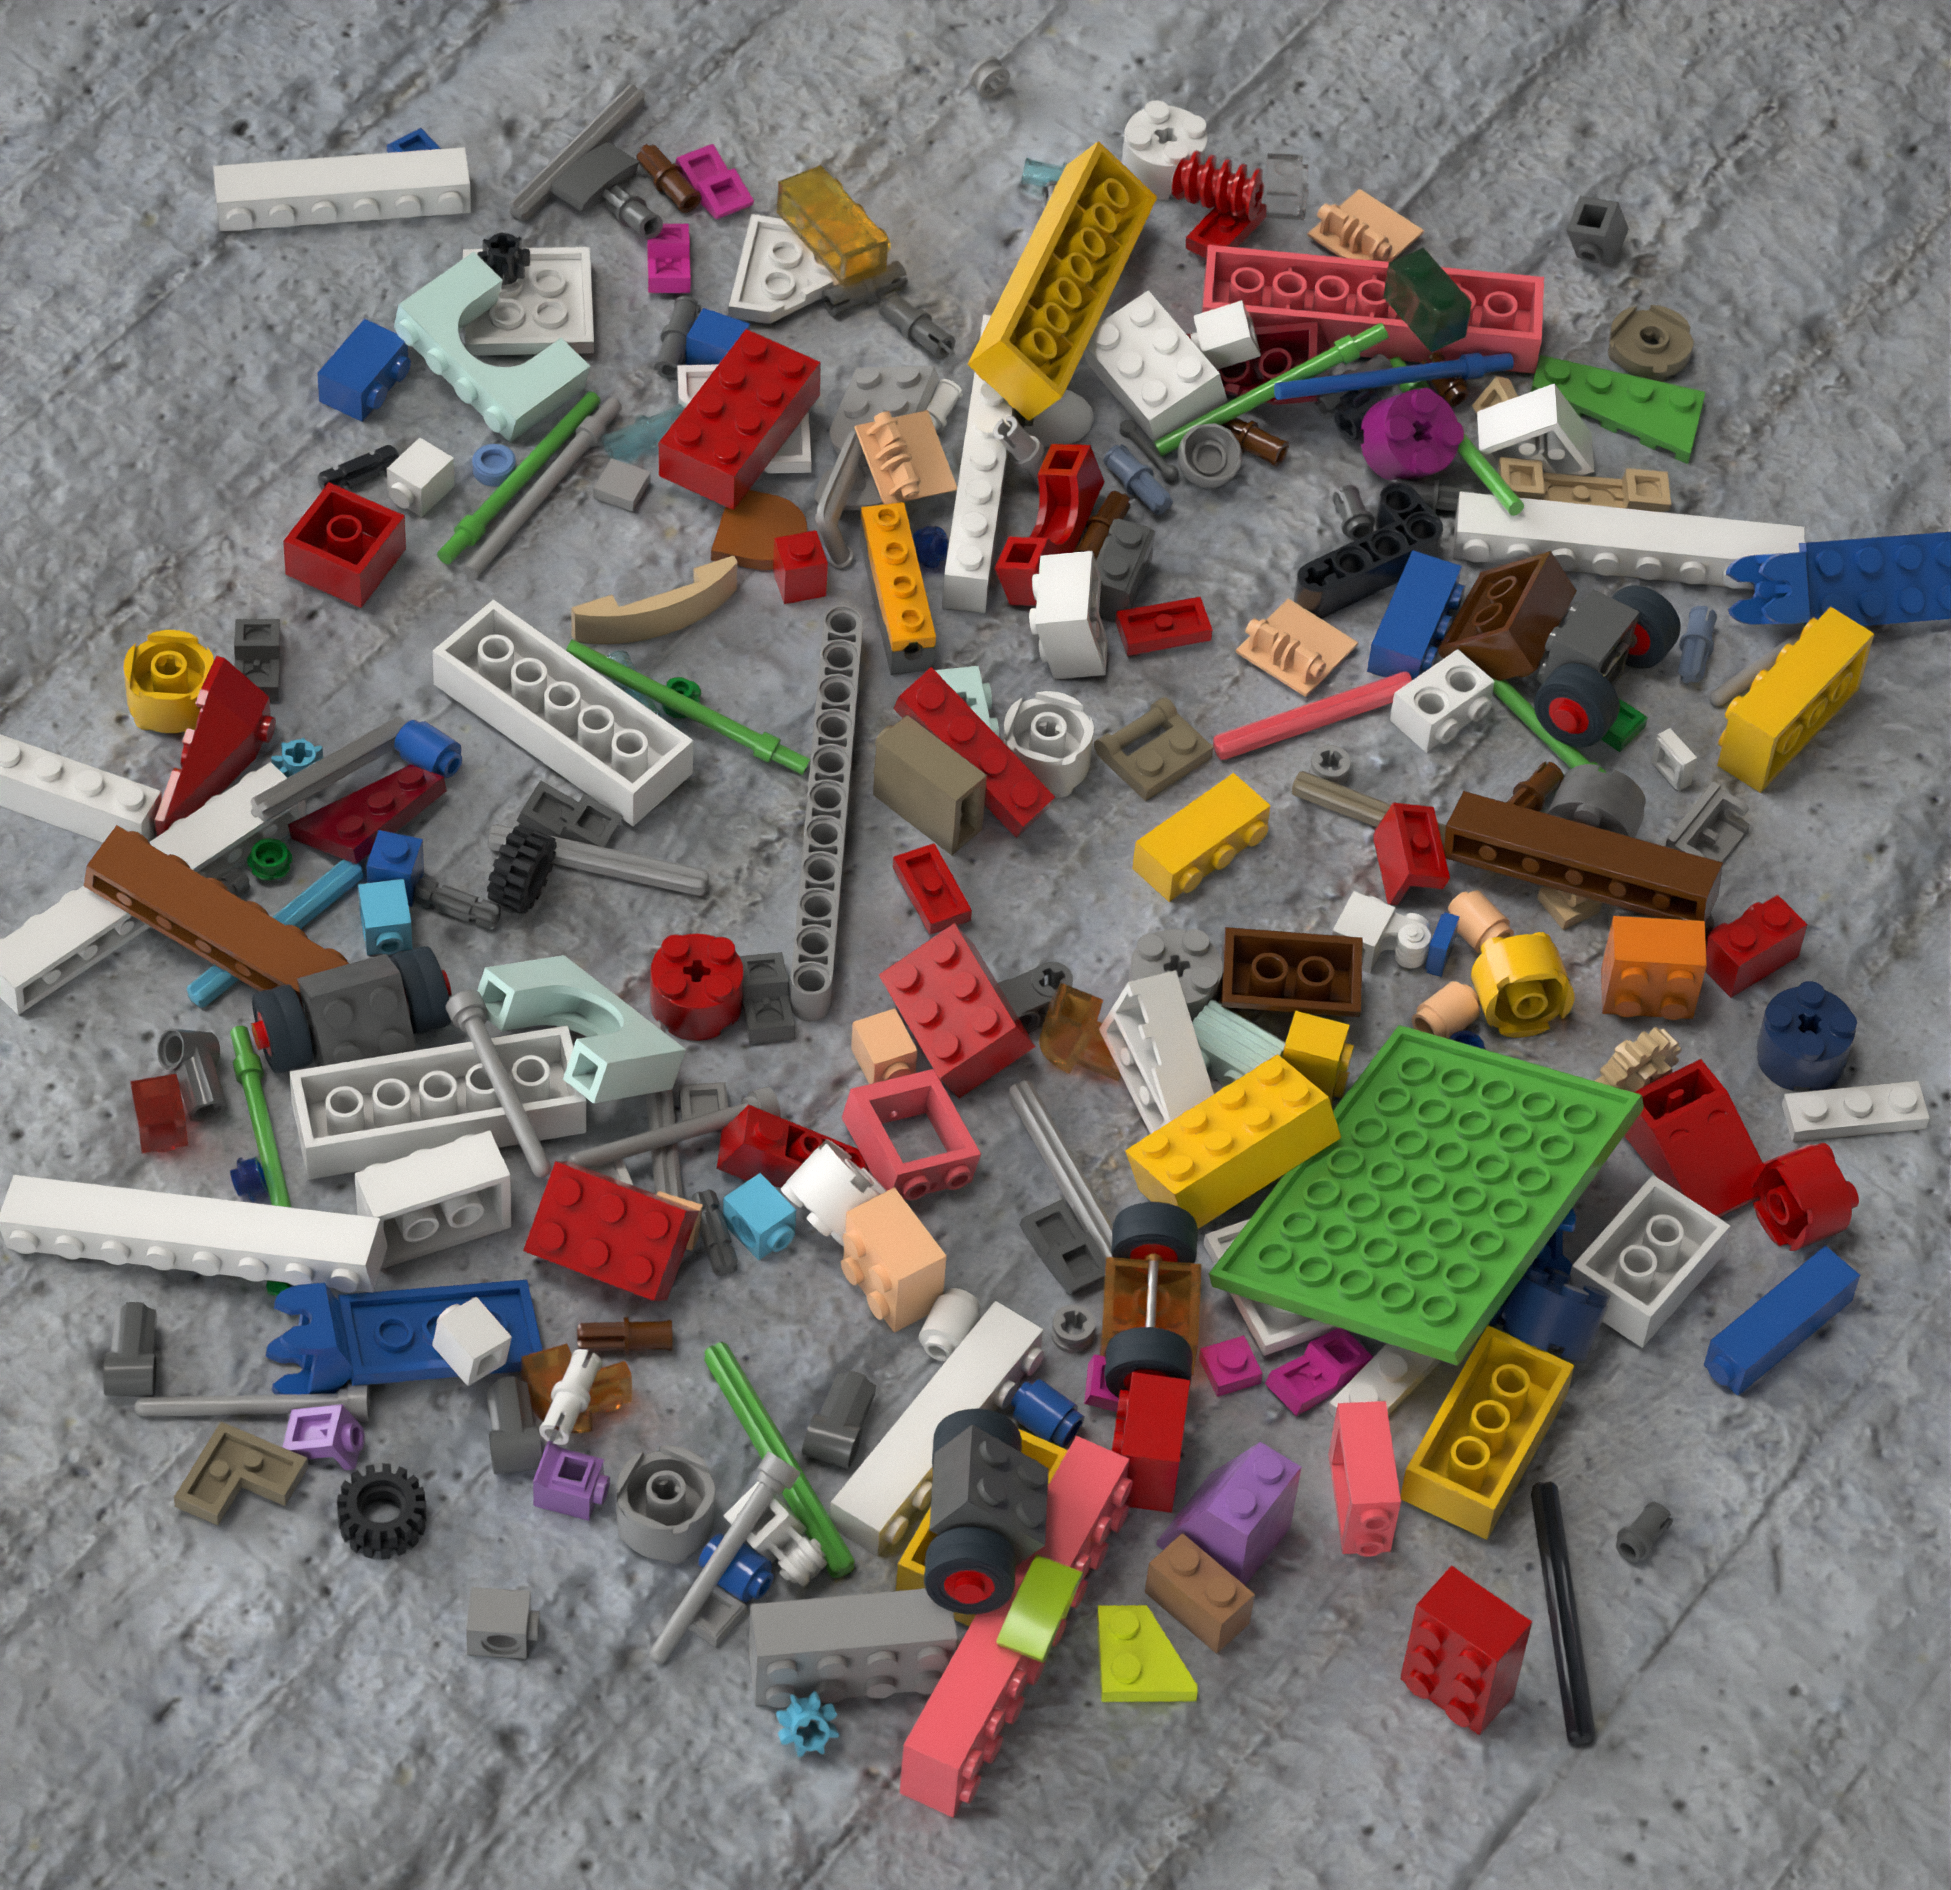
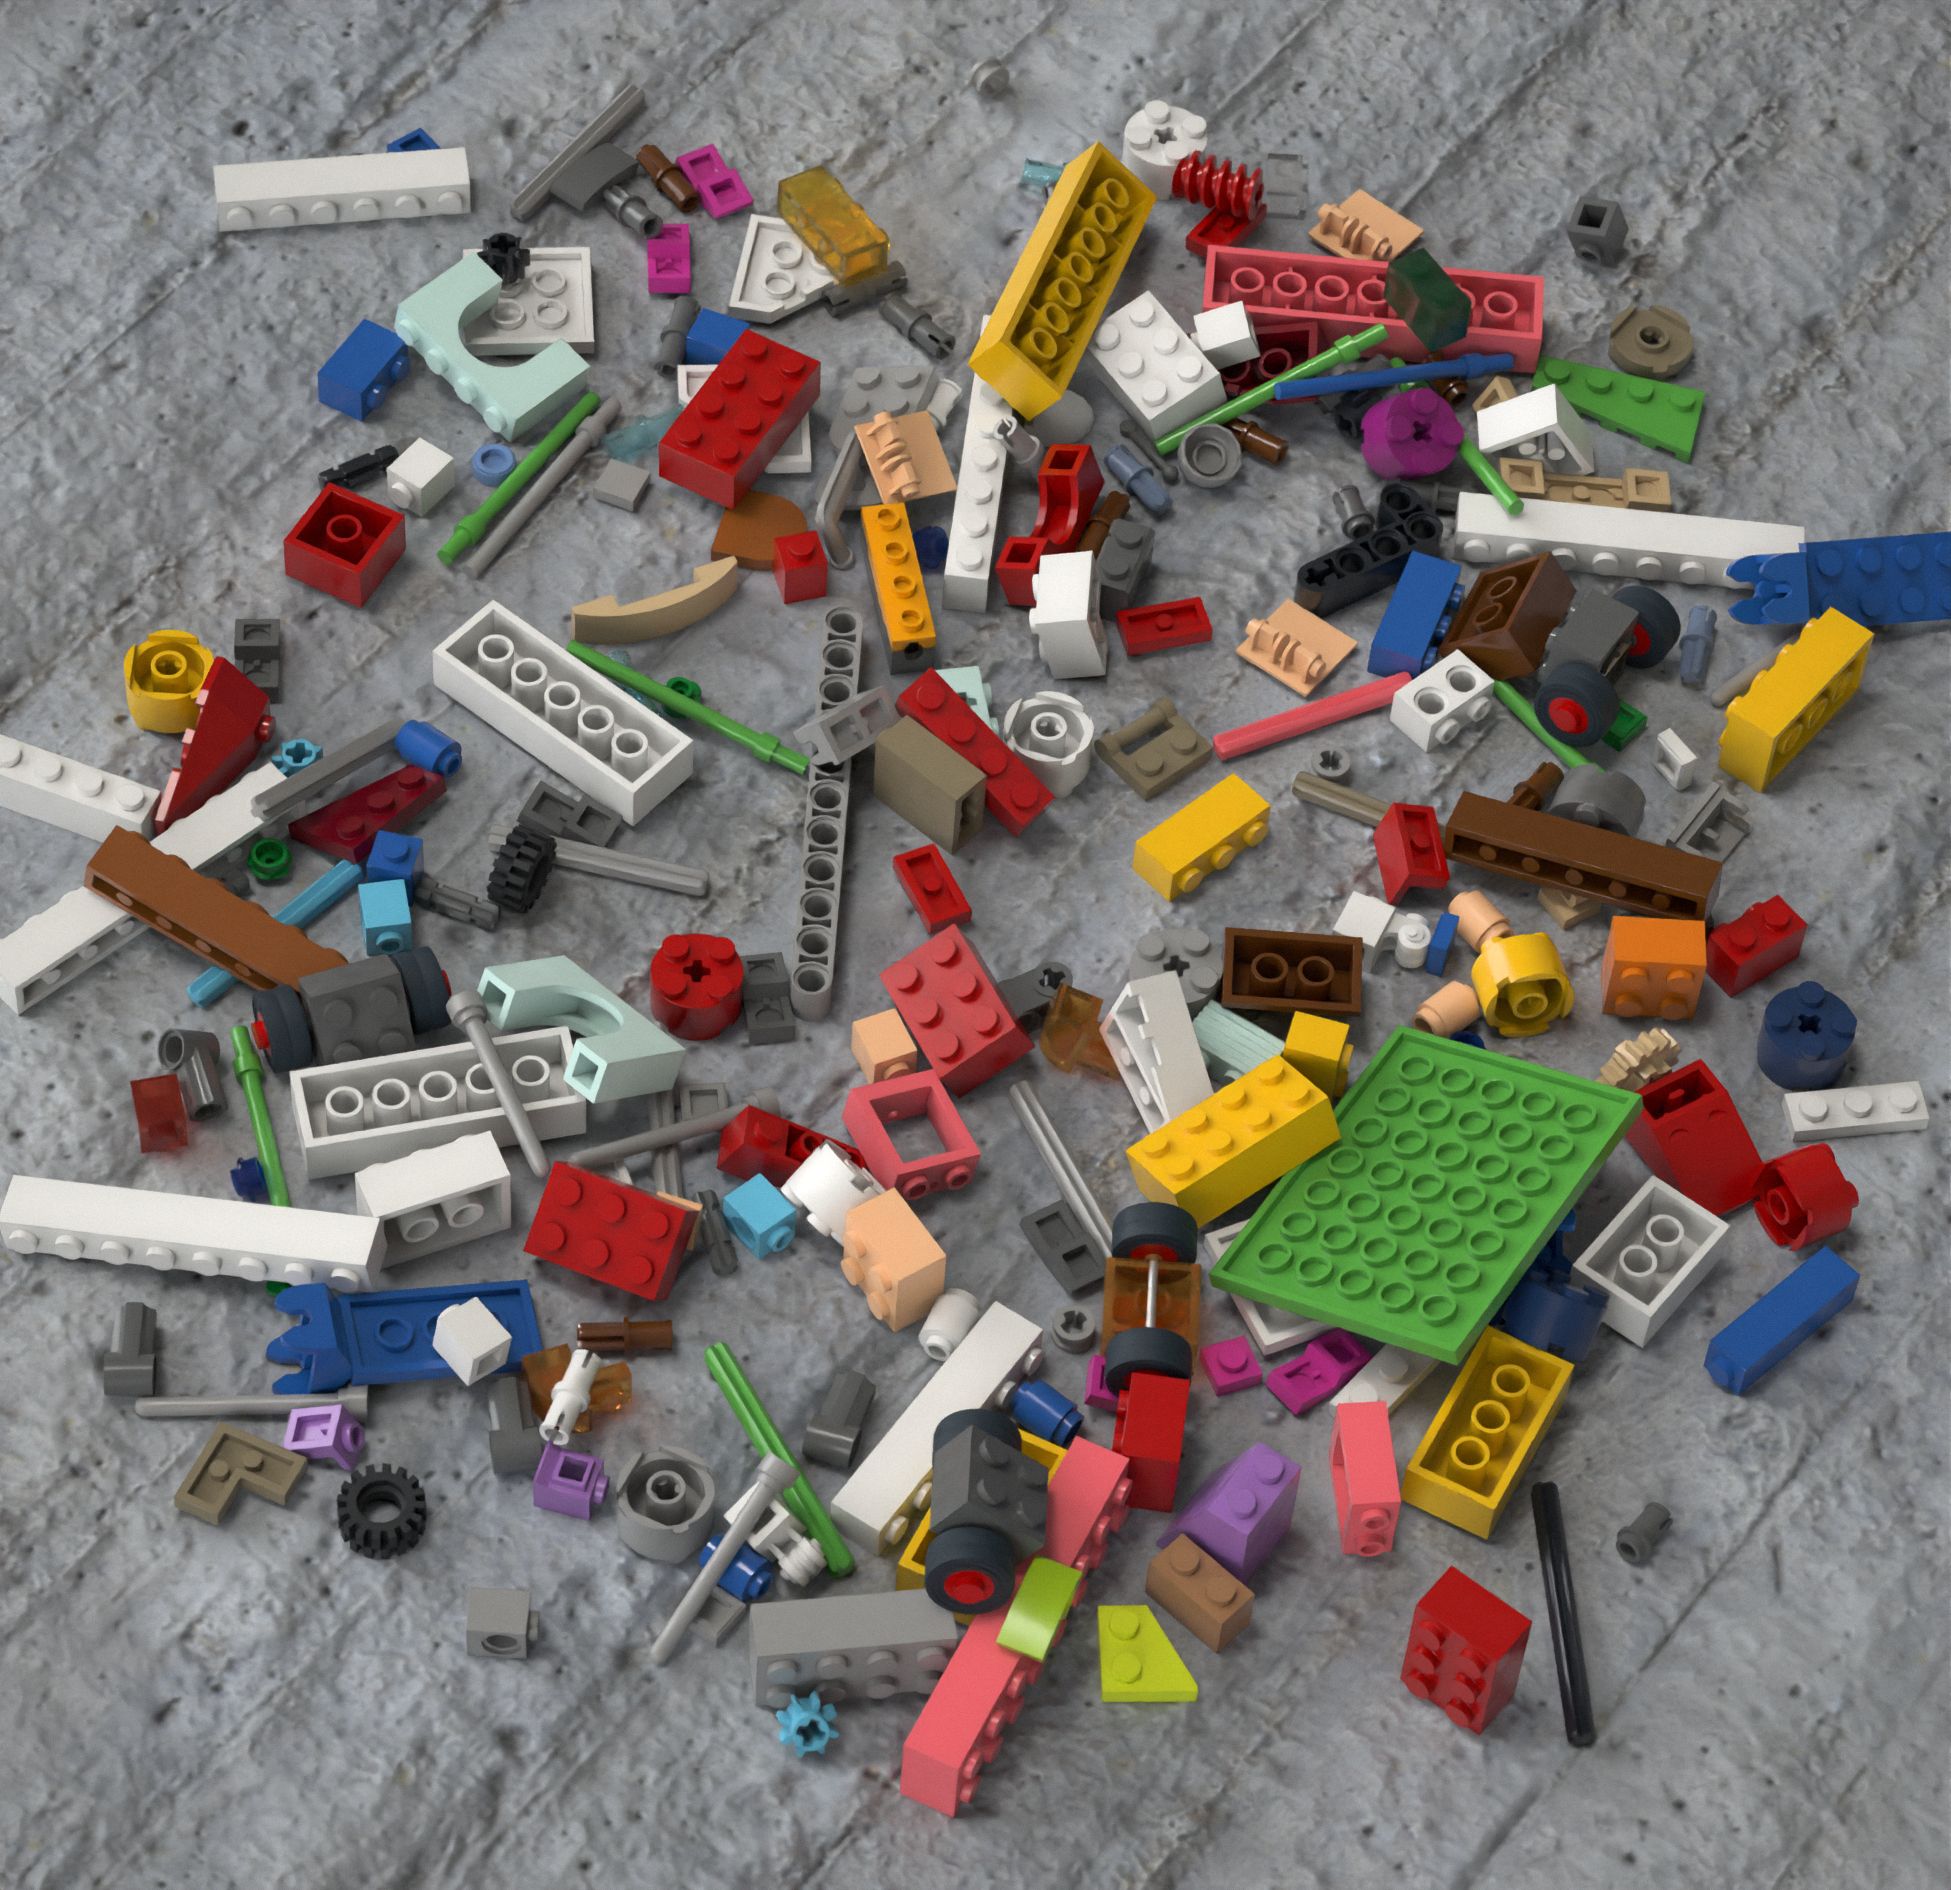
none -> light grey hinge [793,685,901,765]

